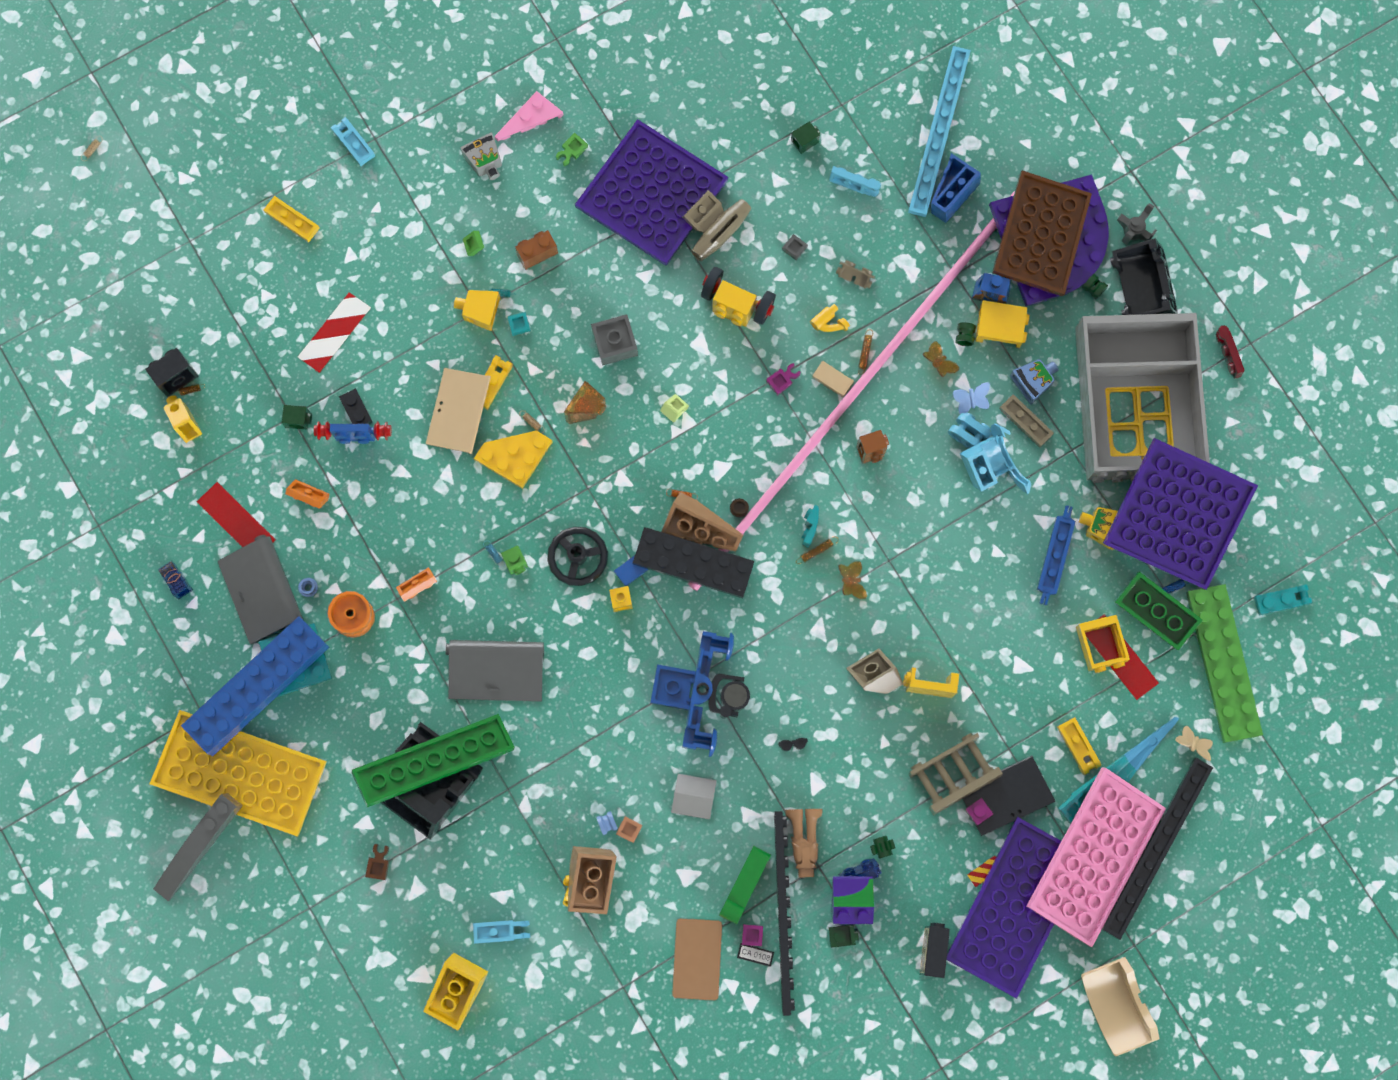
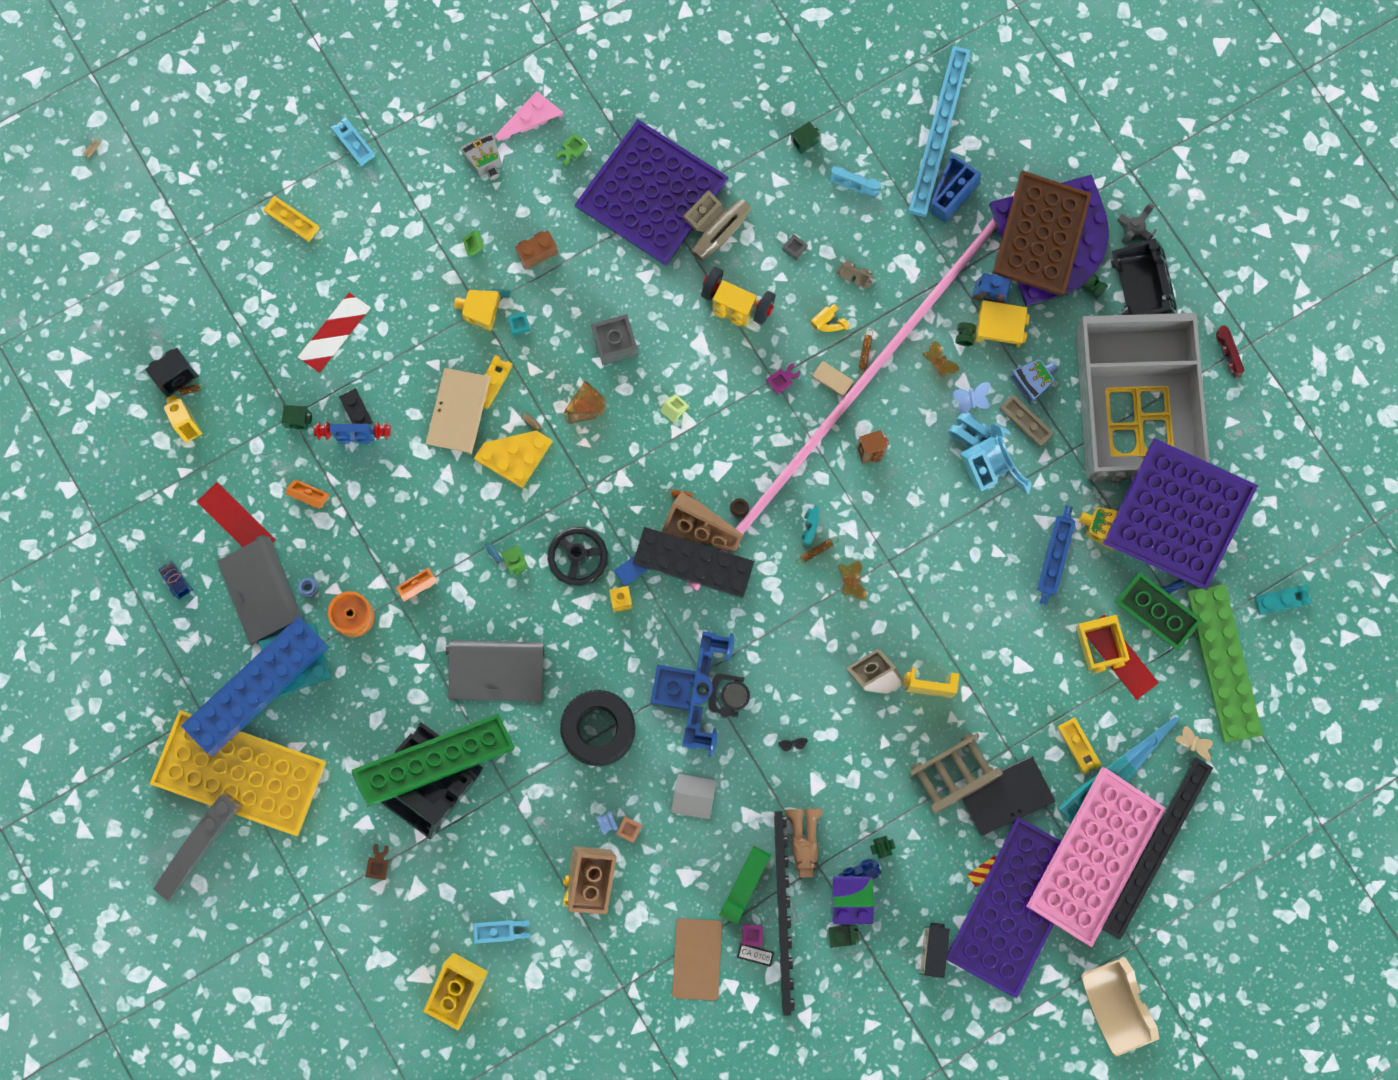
magenta plate [965,798,993,826] -> none
none -> black tyre [560,690,636,767]

